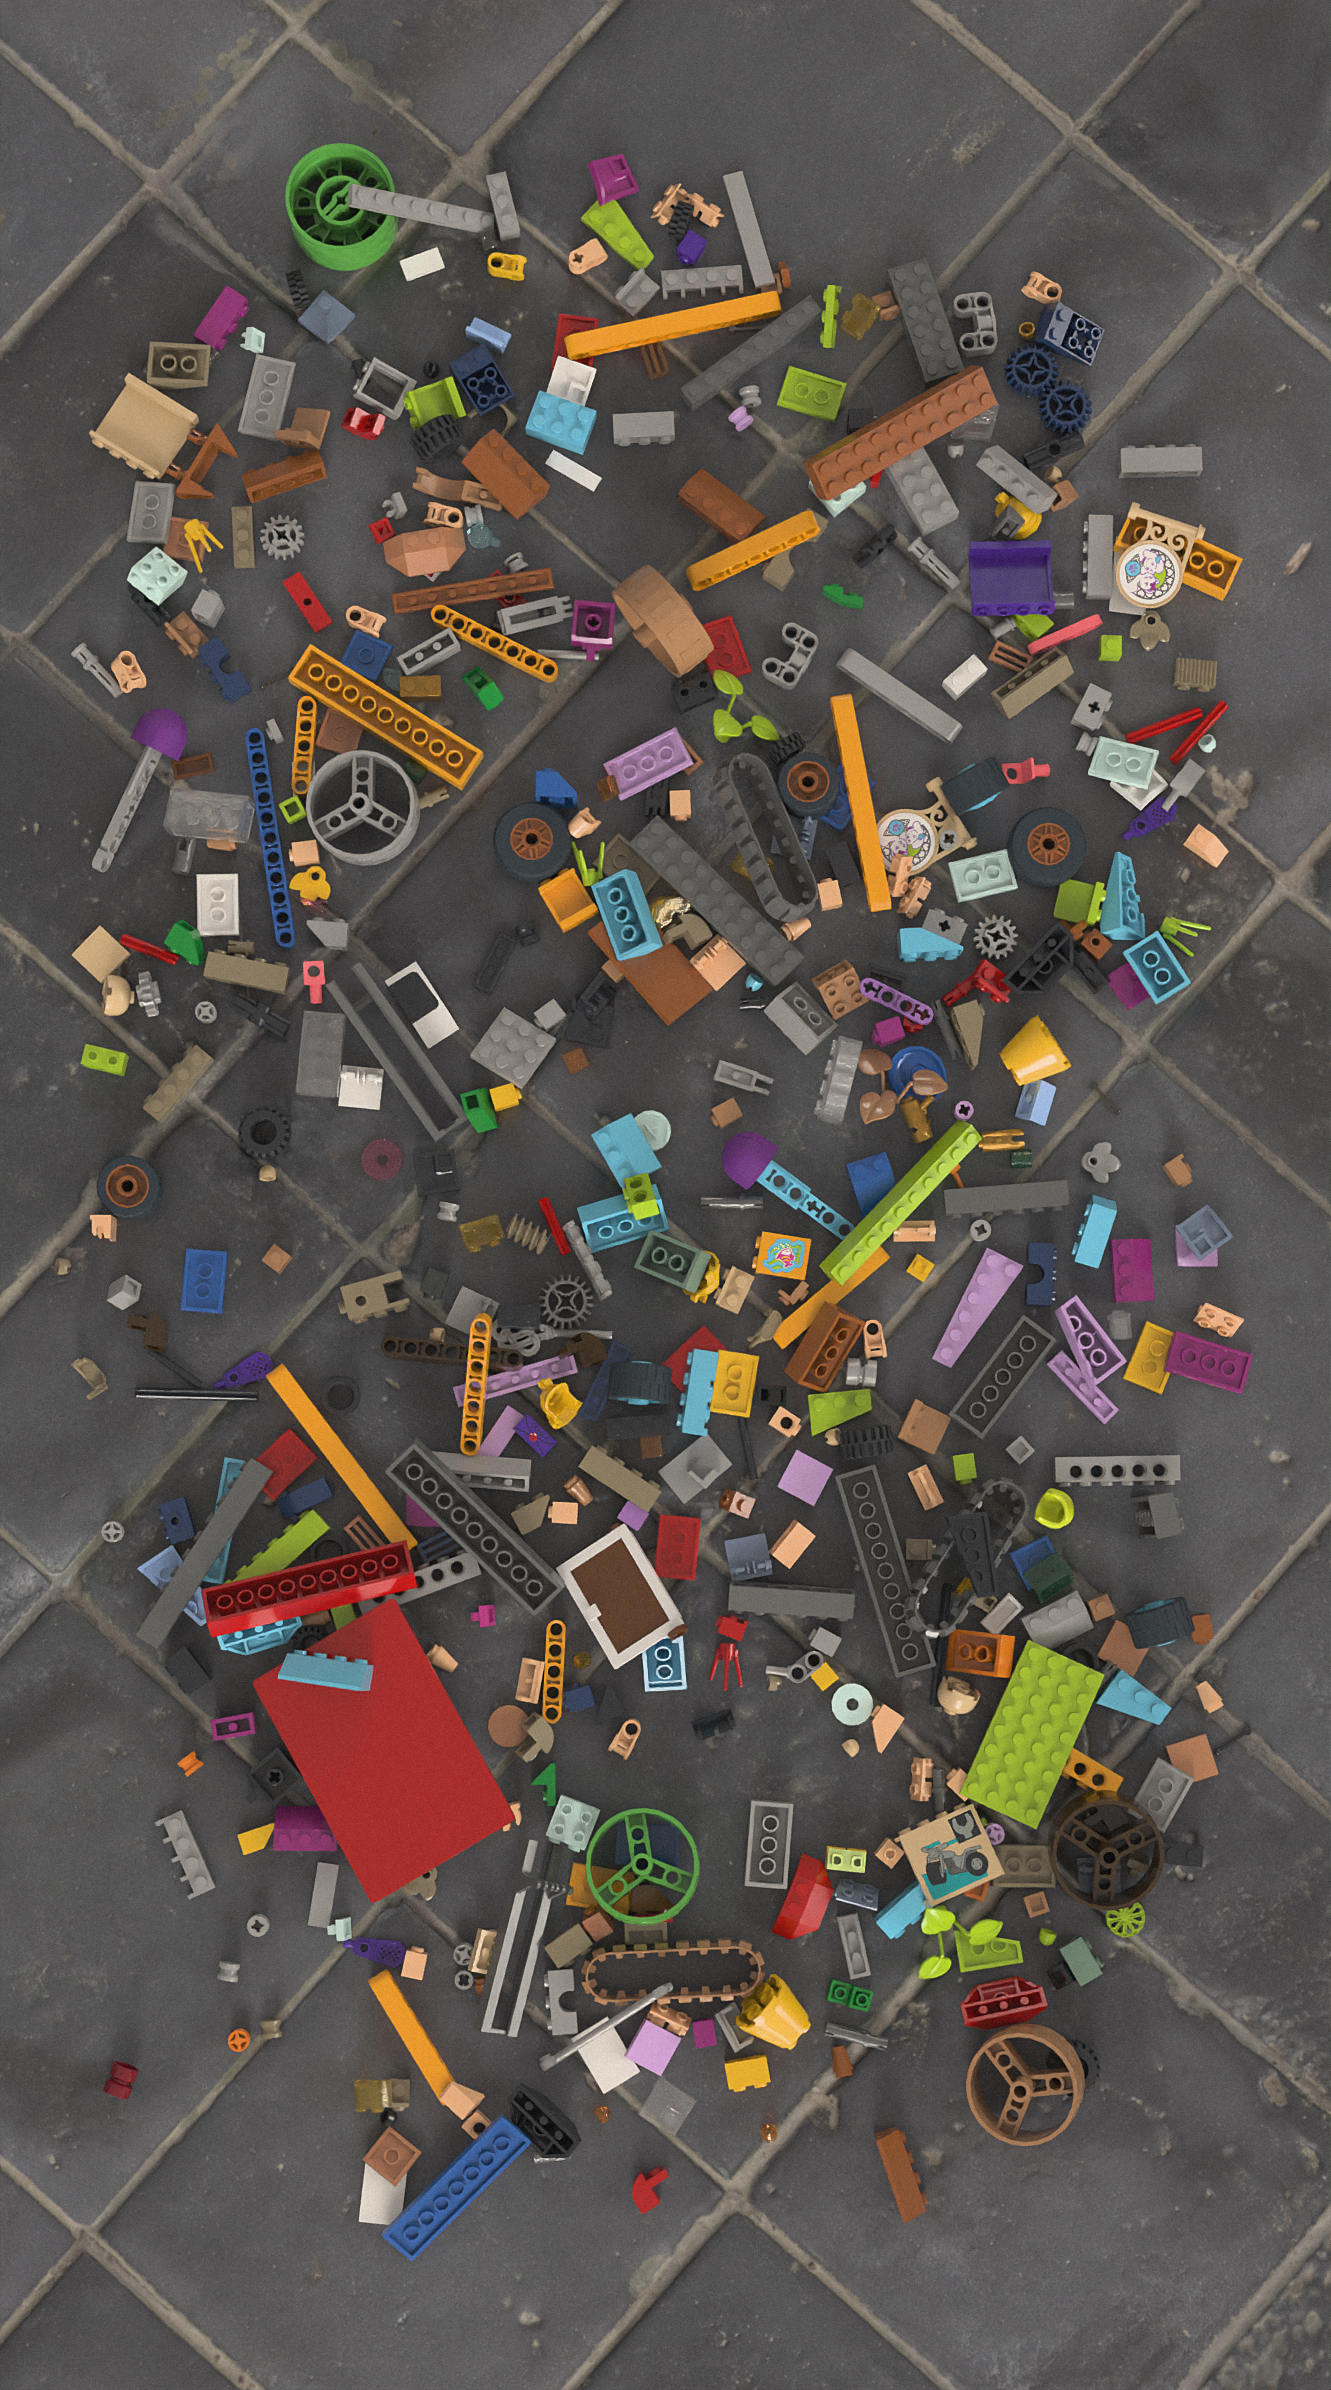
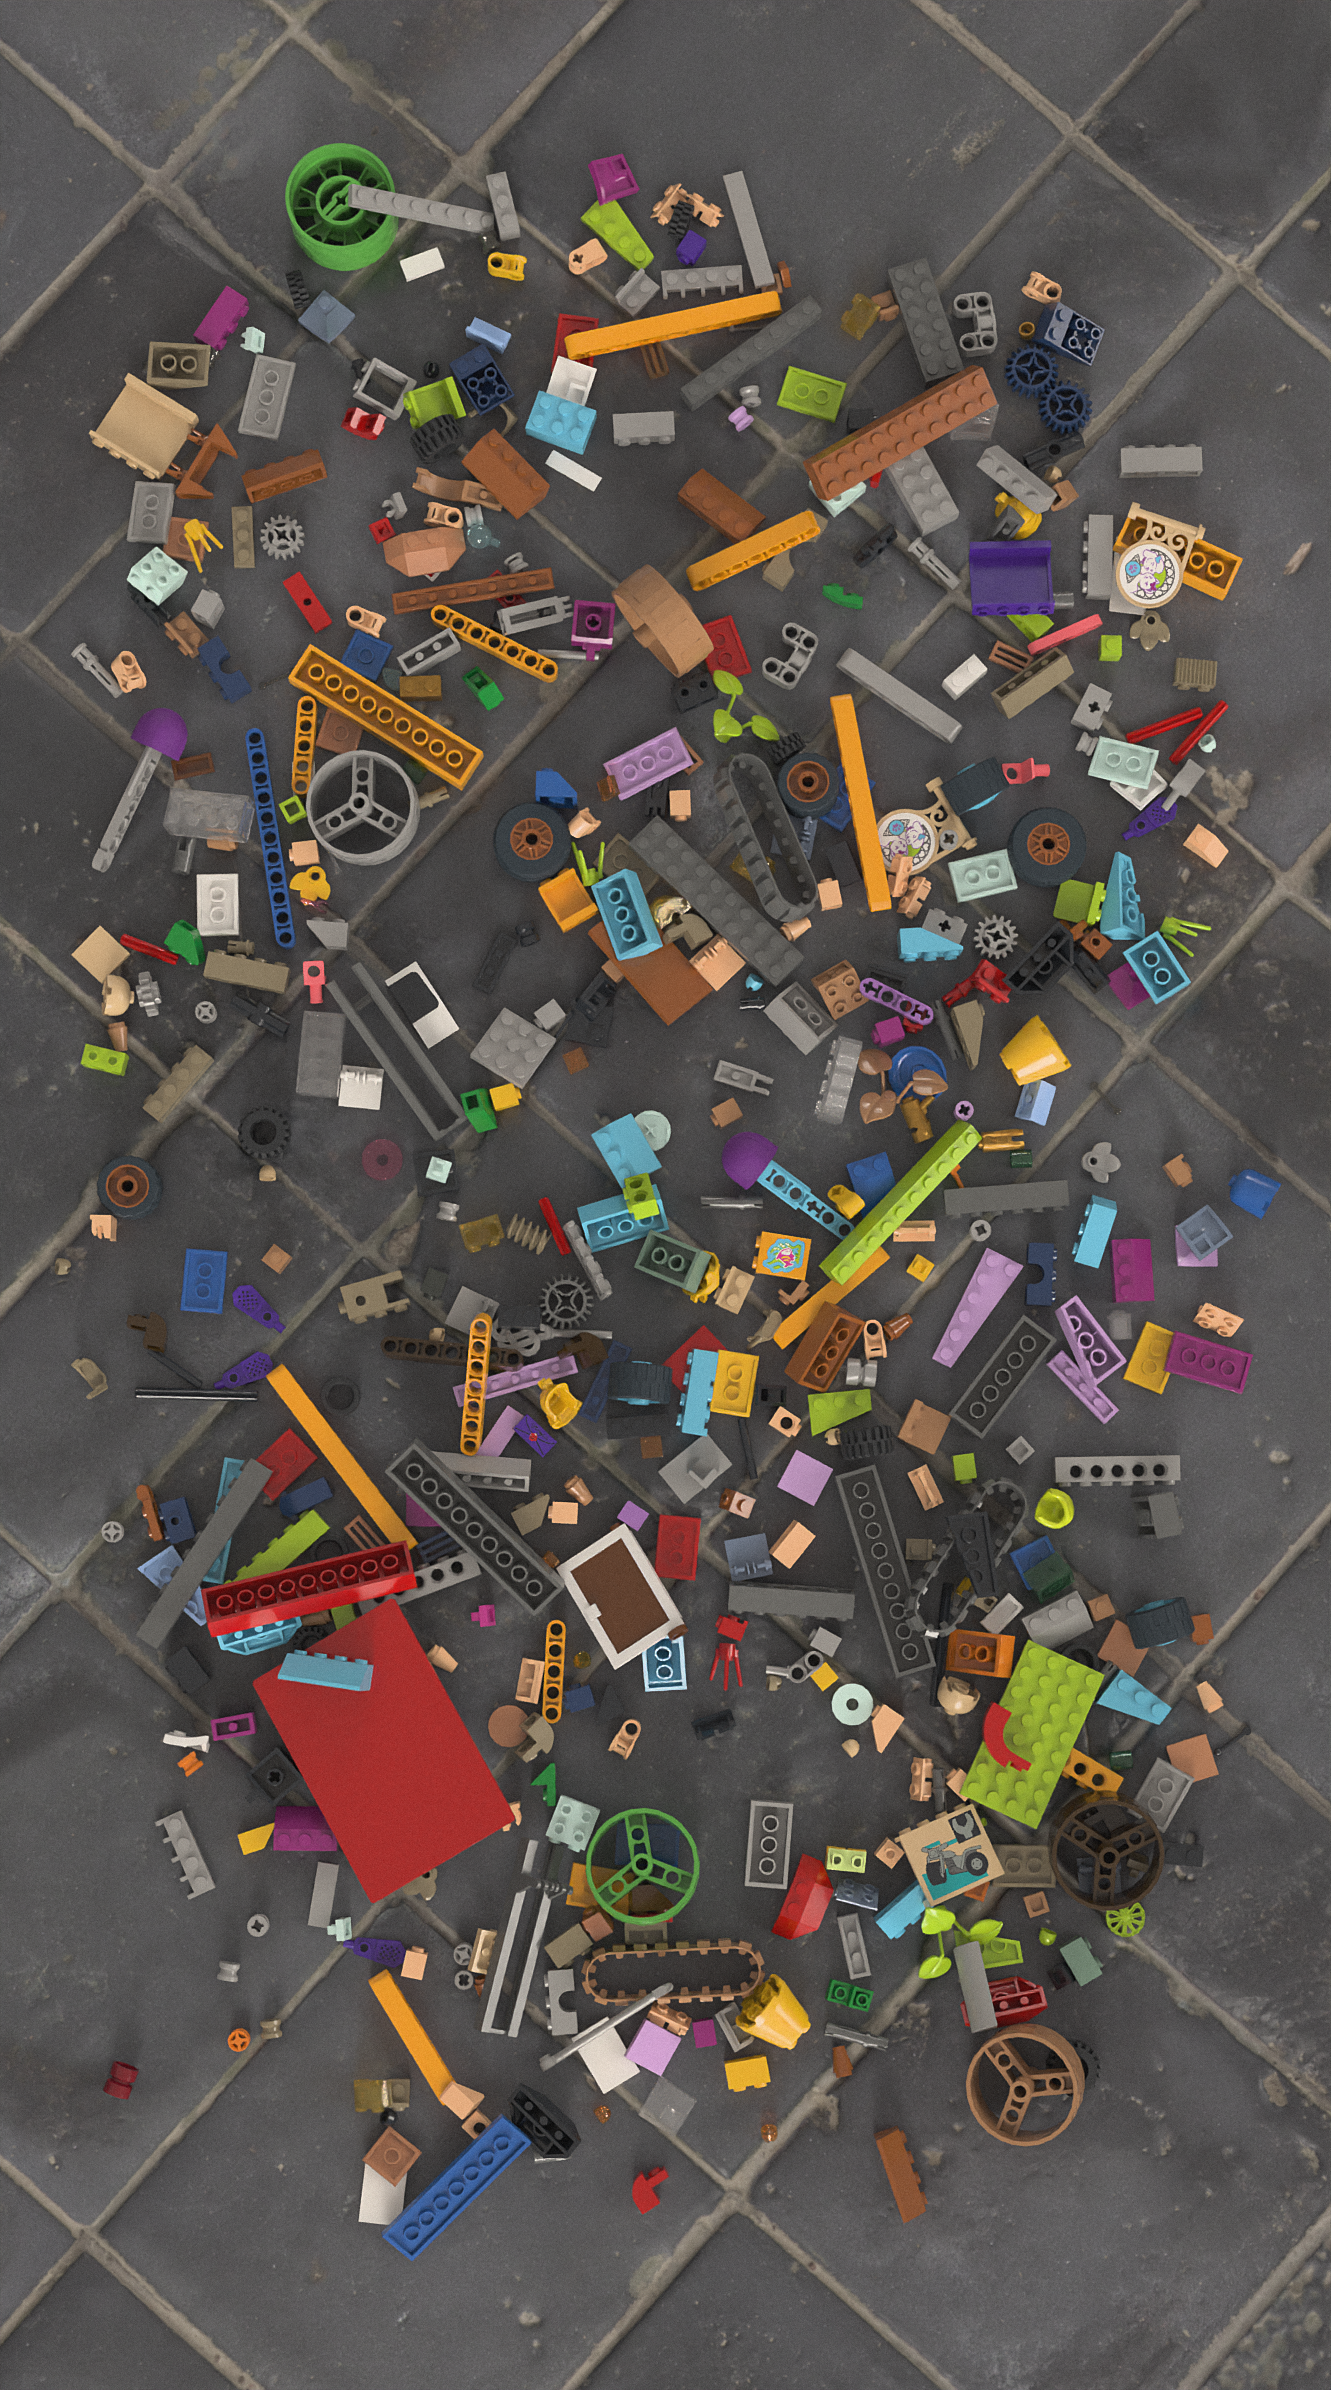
light grey panel [107,1274,142,1310] -> none
light grey plate [265,718,284,744] -> none
medium nougat bracket [274,408,330,449] -> none
dark tan brick [578,1445,661,1513] -> none
lime wing [820,285,842,348] -> none
light grey hinge [947,443,964,458] -> none
lavender wheel [984,1822,1005,1845] -> none
light grey pin [989,616,1017,640] -> none
none -> medium nougat cone [107,1021,128,1052]
none -> dark orange hinge [136,1484,166,1541]
none -> white plate [163,1730,210,1753]
none -> dark purple piece [232,1285,286,1333]
none -> light aqua tile [426,1156,452,1183]
none -> clear orange hinge [543,1550,561,1568]
none -> yellow piece [828,1185,865,1220]
none -> dark orange cone [882,1313,913,1341]
none -> light grey brick [953,1941,997,2033]
none -> red arch [982,1701,1032,1772]
none -> clear green beam [1109,1750,1133,1771]
none -> blue cylinder [1228,1169,1281,1219]

